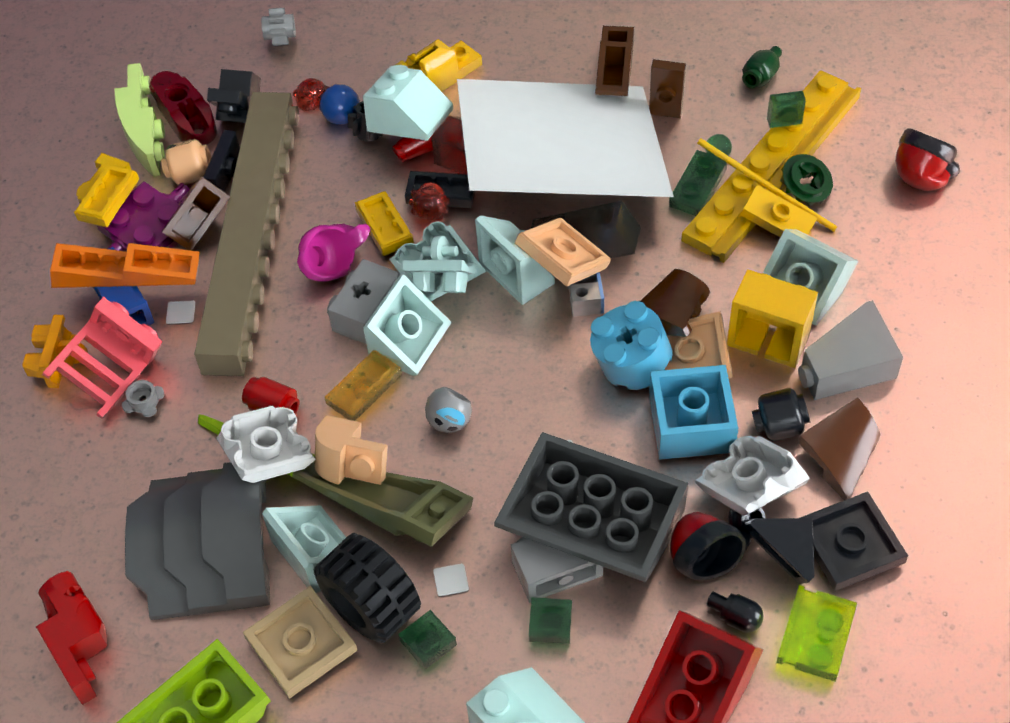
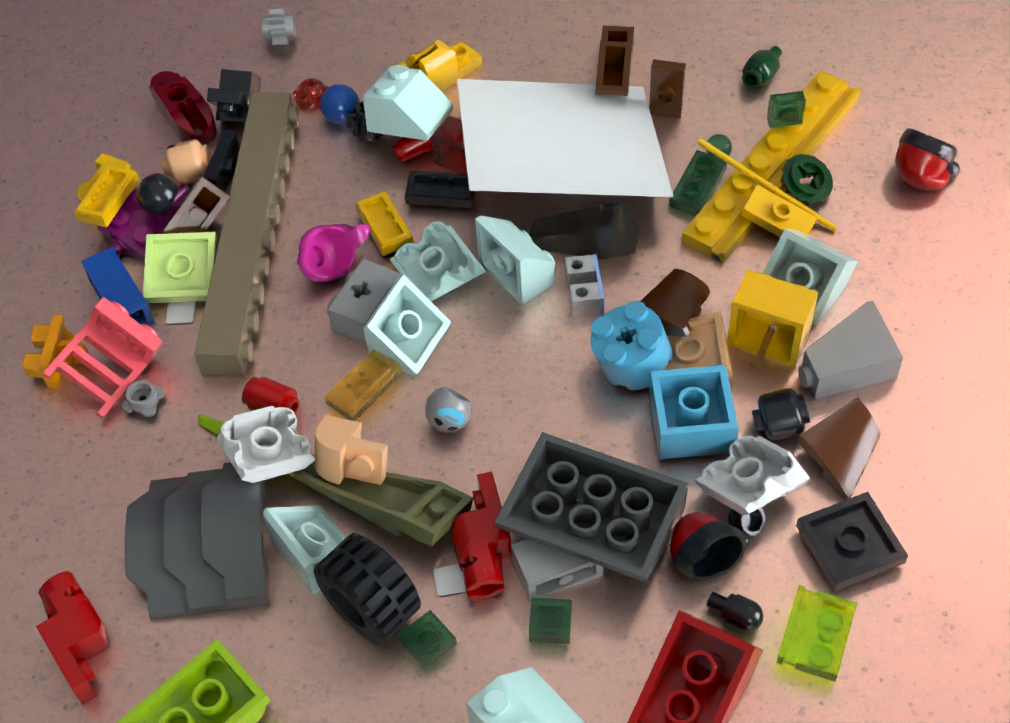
orange slope [50,243,200,288] -> none
yellowish green slope [114,63,165,177] -> none
tan plate [243,586,358,699] -> none
light aqua hips [403,236,476,293] -> none
clear red animal [409,182,450,221] -> none
light nougat plate [514,218,611,287] -> none
black slope [742,518,815,584] -> none
none -> black piece [137,173,179,217]
none -> yellowish green plate [143,232,218,303]
none -> red plate [452,471,512,601]

